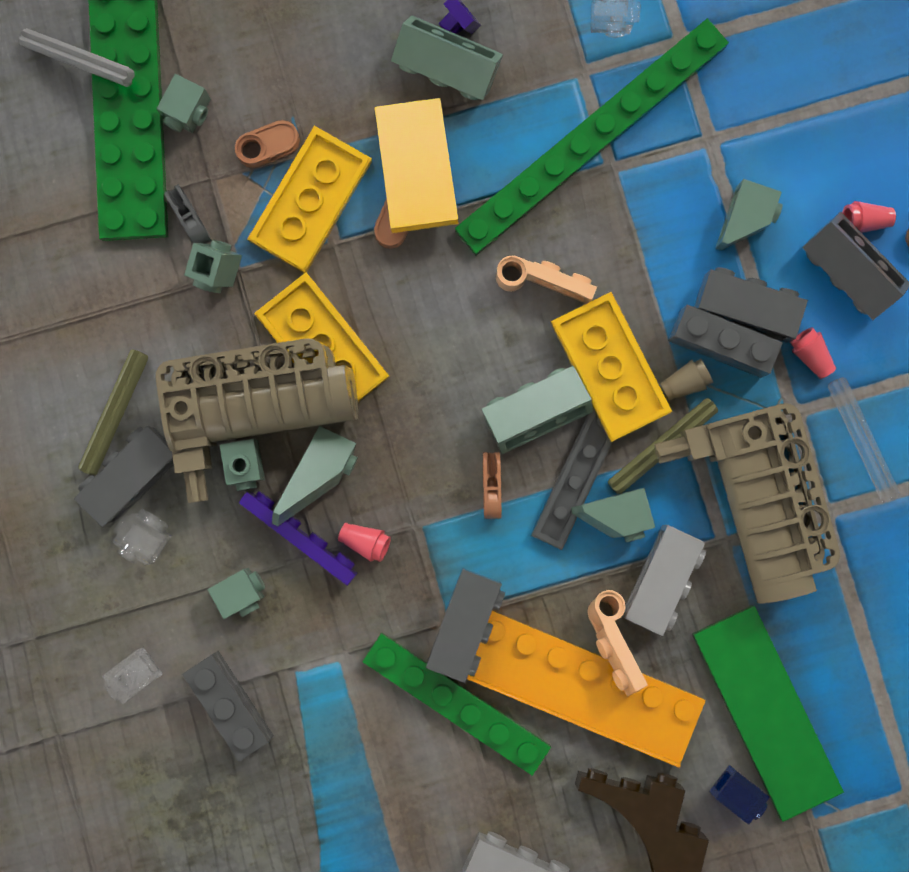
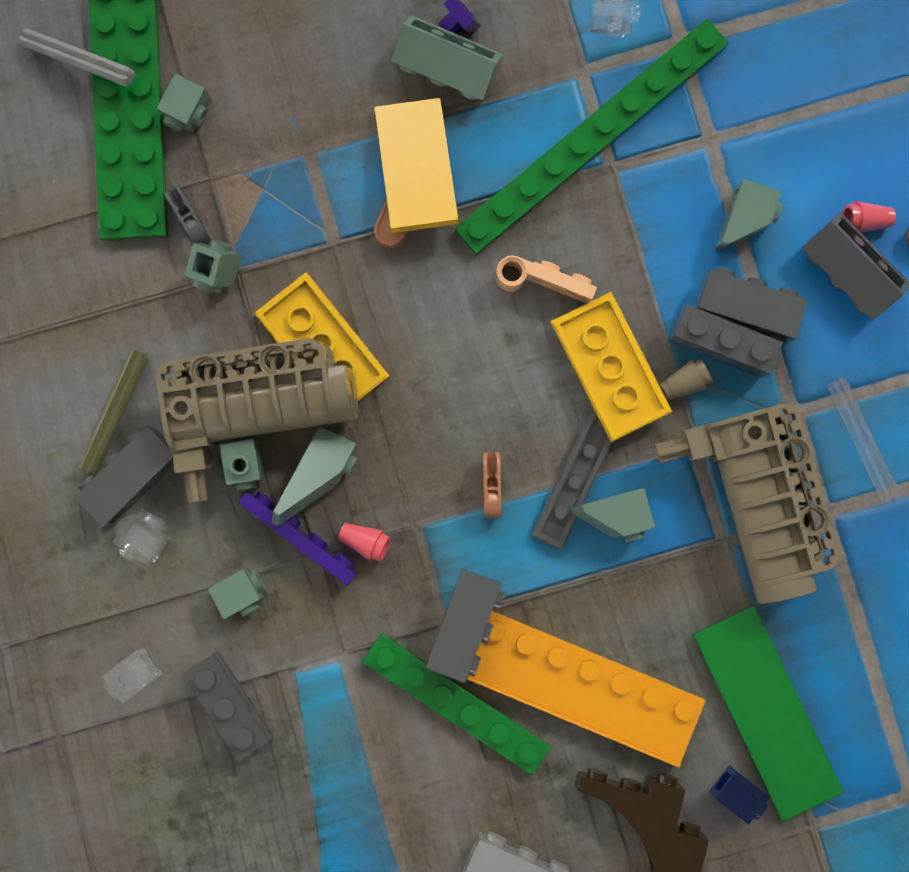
nougat piece [235,120,300,168] -> none
yellow tile [247,125,372,273] -> none
brick [481,366,593,454] -> none
light nougat plate [588,590,648,697] -> none
olive axle [608,398,718,494] -> none
light grey brick [622,525,706,636] -> none
coral cone [790,327,836,379] -> none

